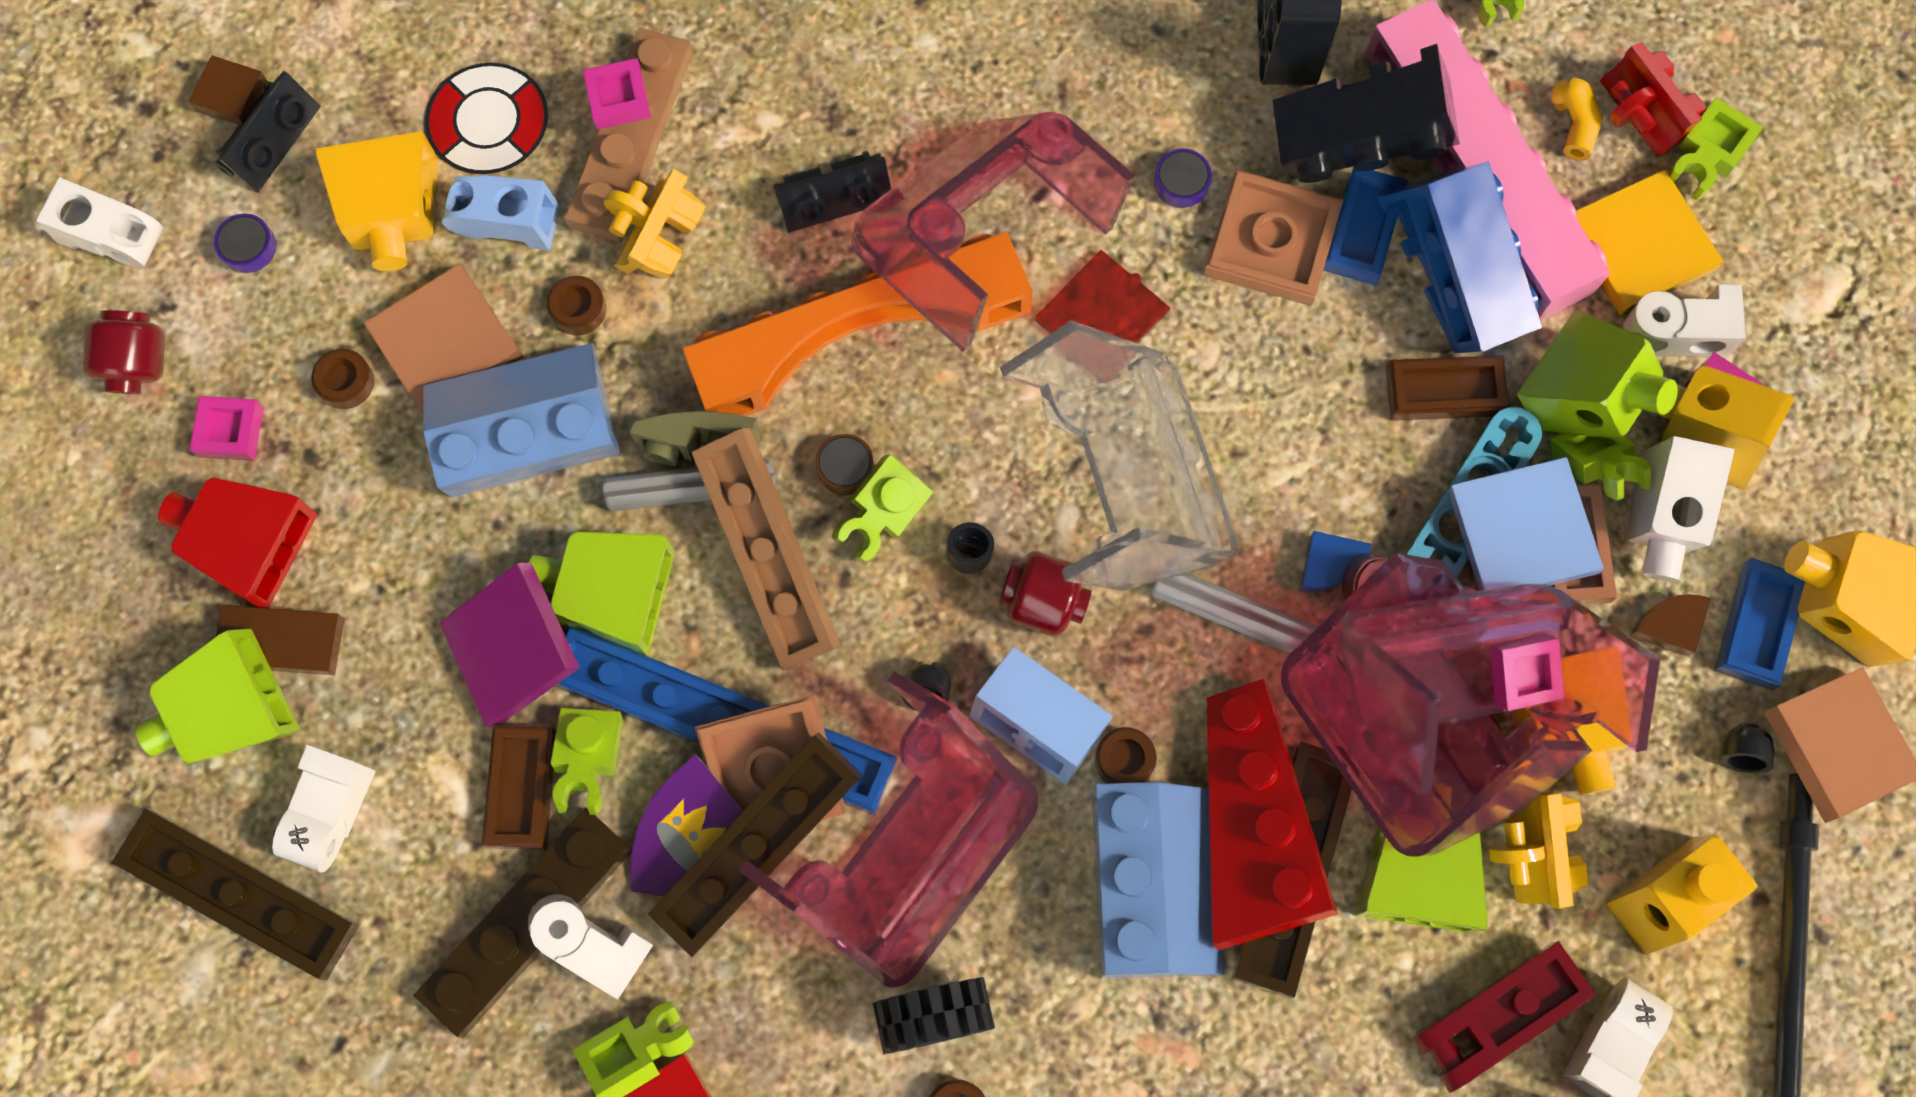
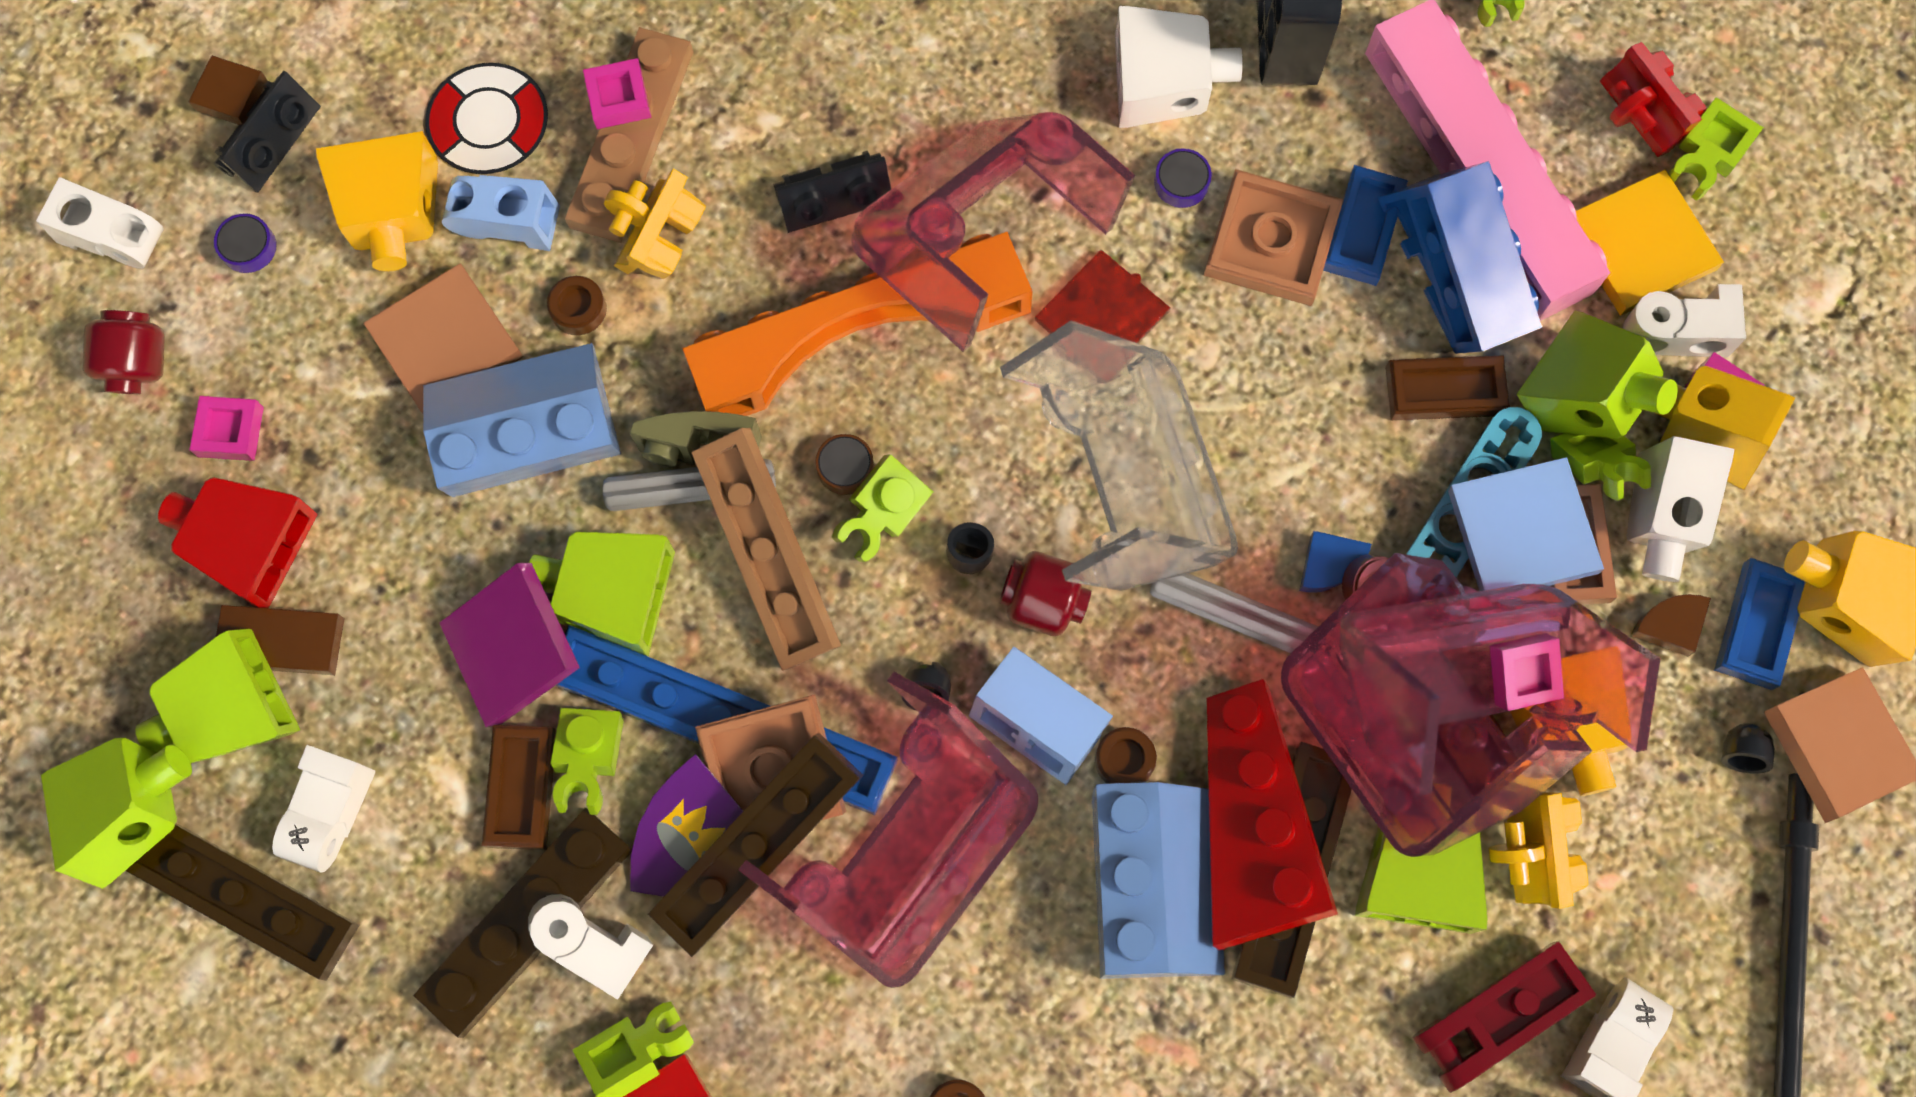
reddish brown tile [311,349,374,409] -> none
black tyre [873,977,995,1055] -> none
black wedge [1272,44,1460,183] -> none
yellow arm [1551,77,1603,161] -> none
yellow torso [1605,834,1758,955] -> none
none -> lime torso [41,738,192,889]
none -> white torso [1115,6,1243,128]

